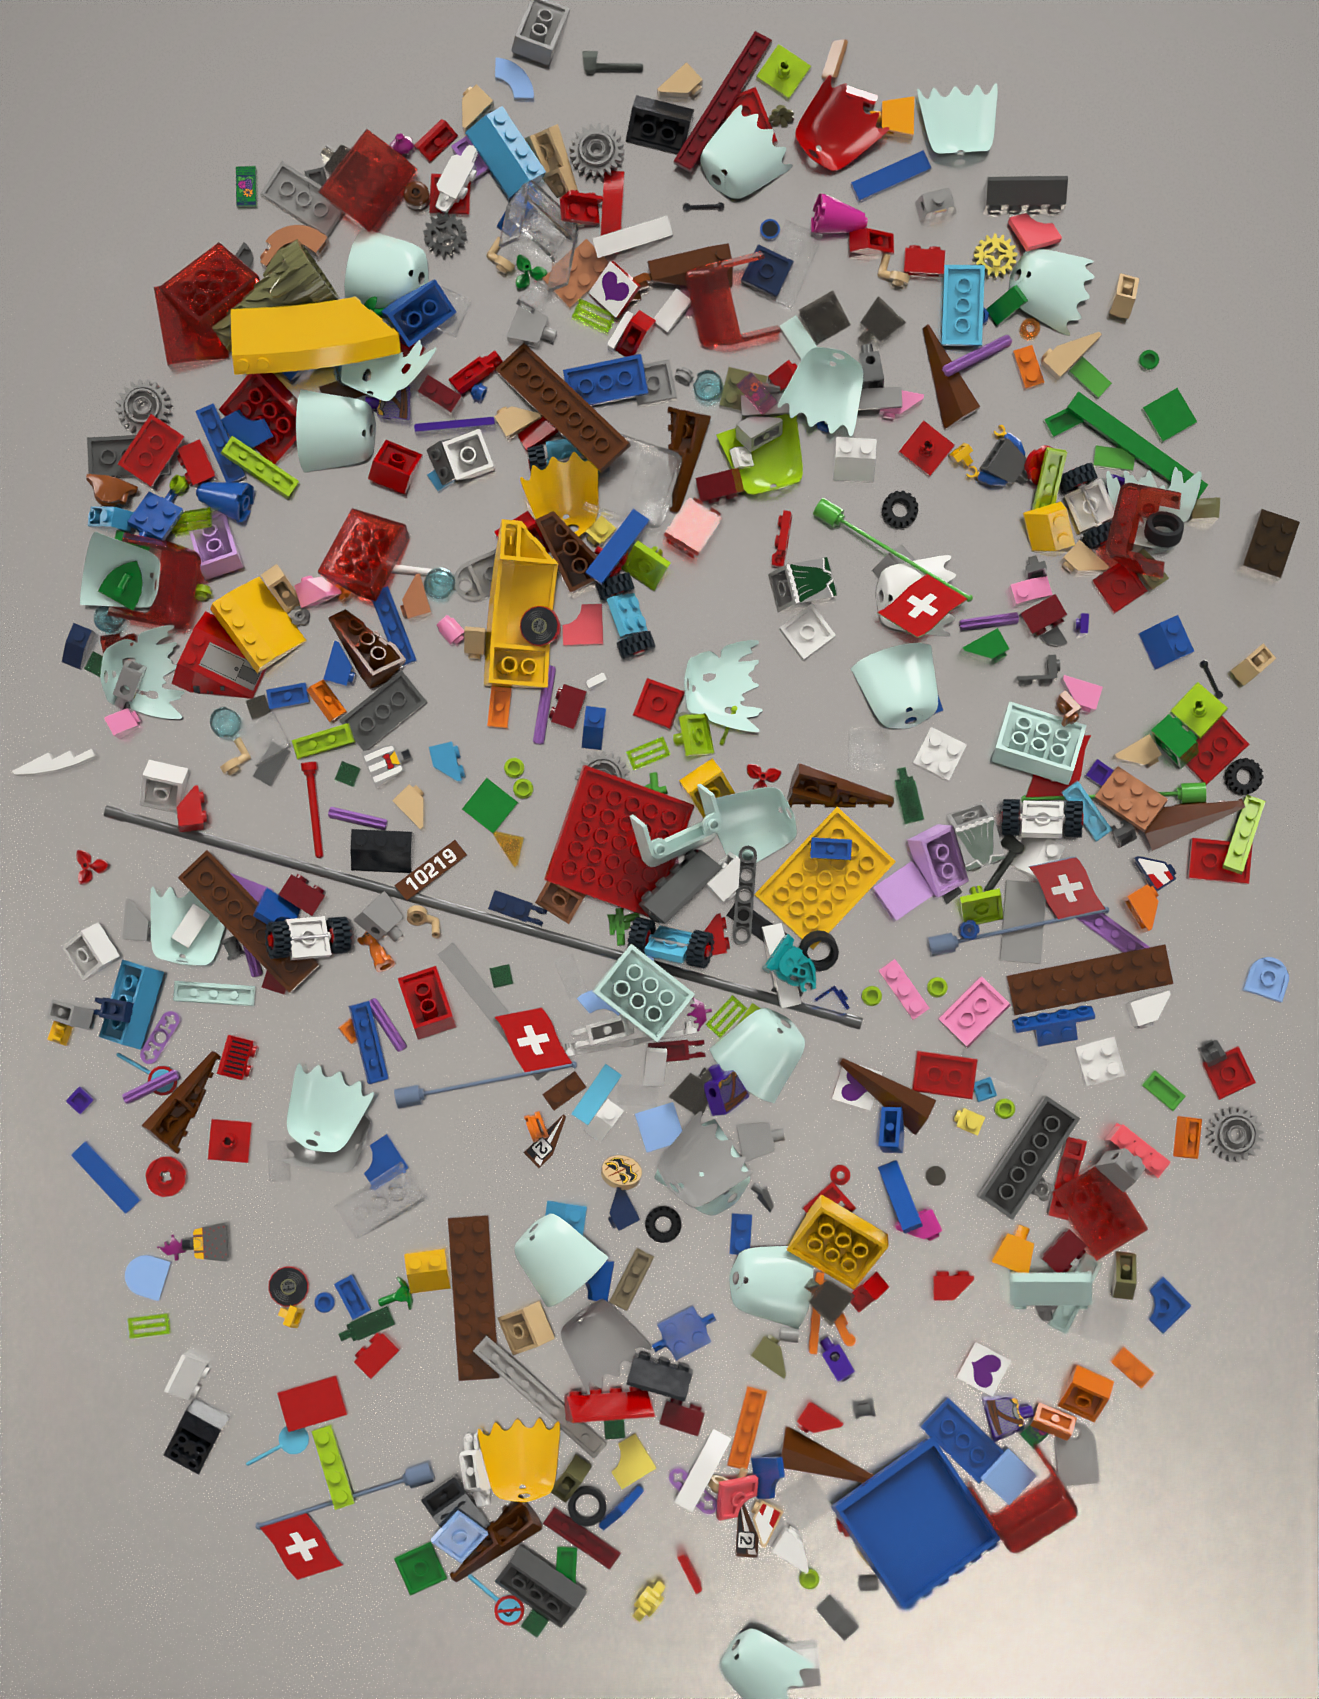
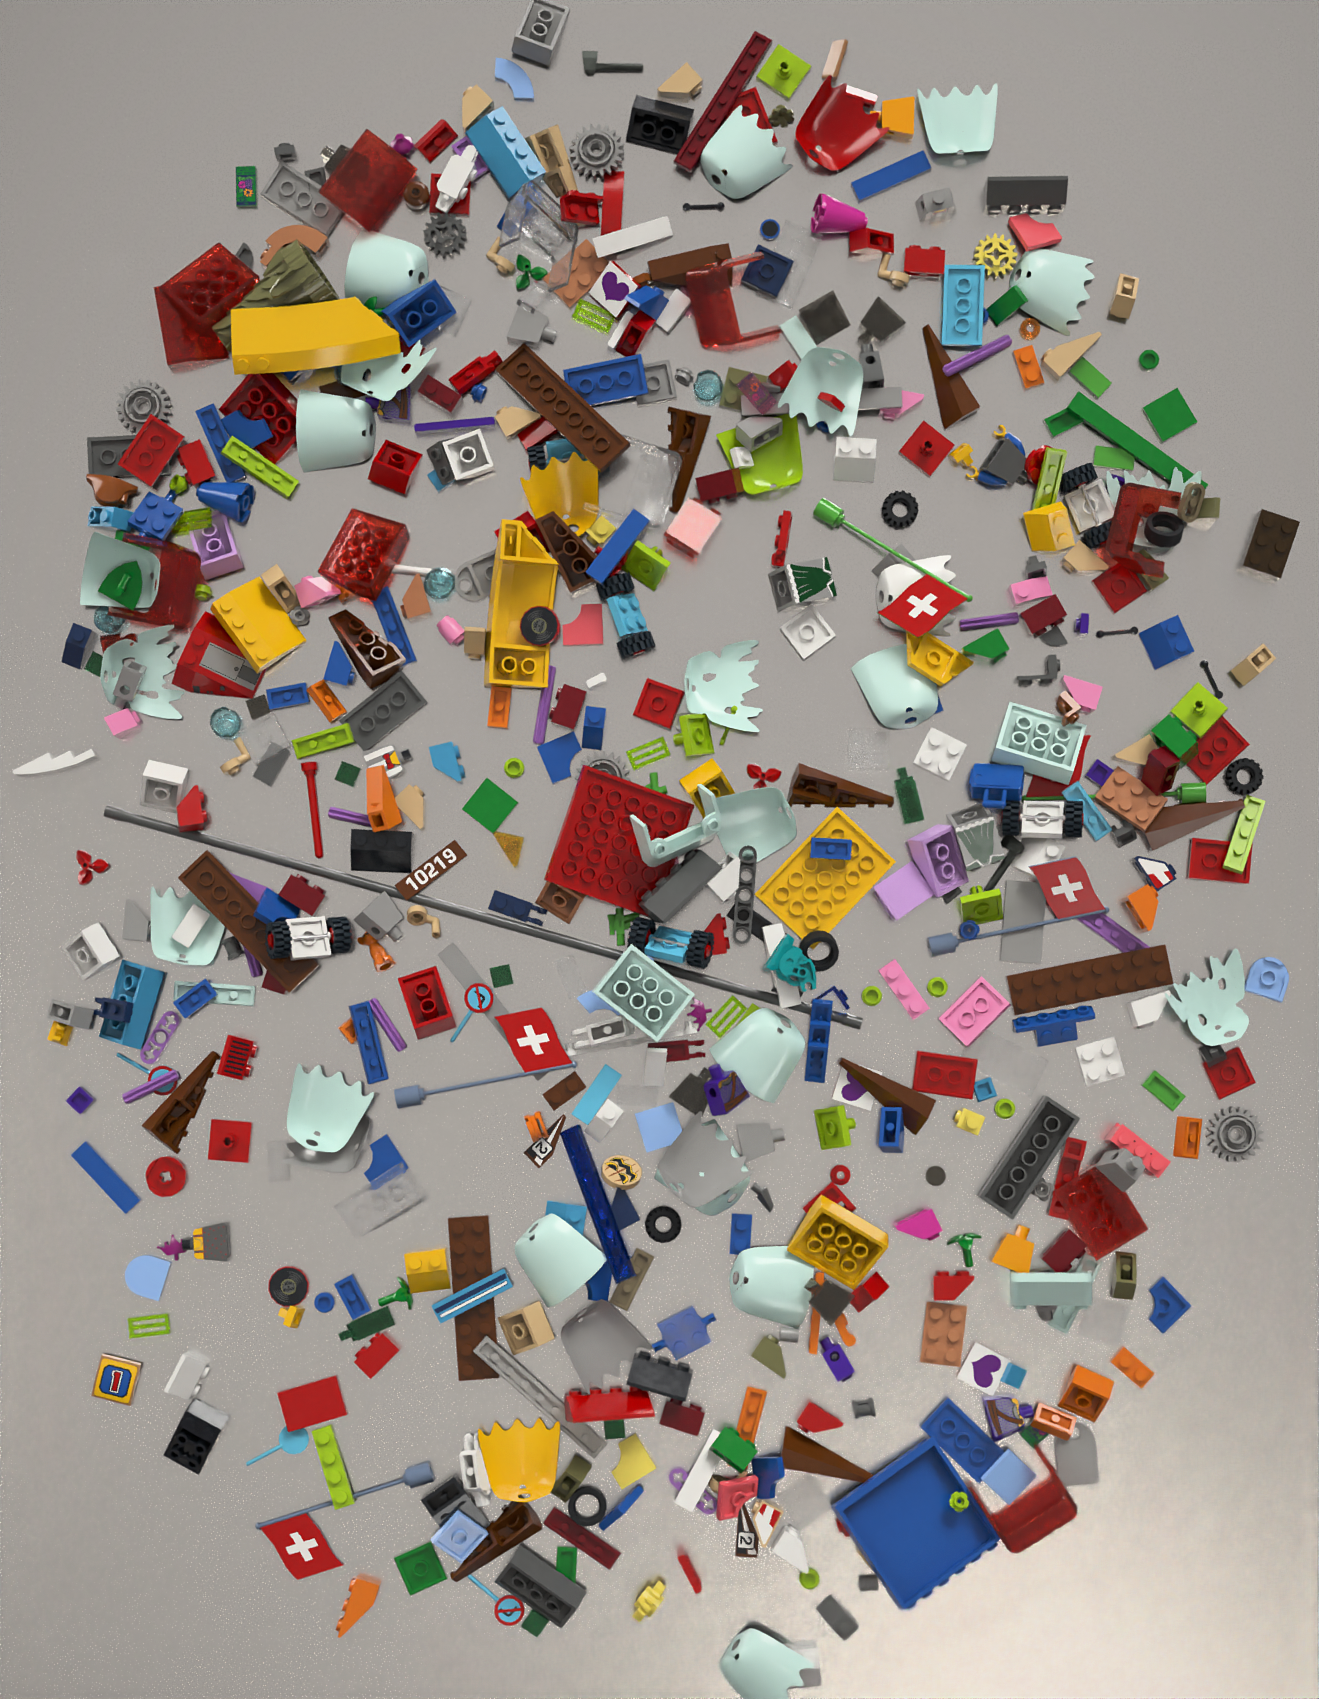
lime plate [513,779,533,799] -> none
blue tile [878,1160,923,1234] -> none
none -> slope [91,1353,142,1406]
none -> blue plate [173,978,218,1019]
none -> dark grey plate [274,143,297,160]
none -> orange slope [336,1575,381,1638]
none -> orange slope [366,765,402,832]
none -> tile [431,1268,513,1324]
none -> piece [450,983,494,1042]
none -> blue tile [537,731,582,784]
none -> clear blue plate [560,1125,636,1284]
none -> blue slope [624,285,669,321]
none -> green brick [709,1426,758,1474]
none -> blue slope [804,999,833,1083]
none -> lime tile [814,1105,856,1150]
none -> red tile [817,392,845,412]
none -> yellow wing [906,631,974,686]
none -> nougat plate [919,1301,967,1367]
none -> green plant [947,1233,982,1267]
none -> lime plate [949,1491,969,1512]
none -> blue piece [969,763,1025,809]
none -> dark azure tile [1000,1363,1027,1389]
none -> black hinge [1097,627,1138,638]
none -> dark red brick [1141,745,1181,796]
none -> light aqua piece [1165,948,1249,1046]
none -> dark tan plate [1177,482,1205,523]

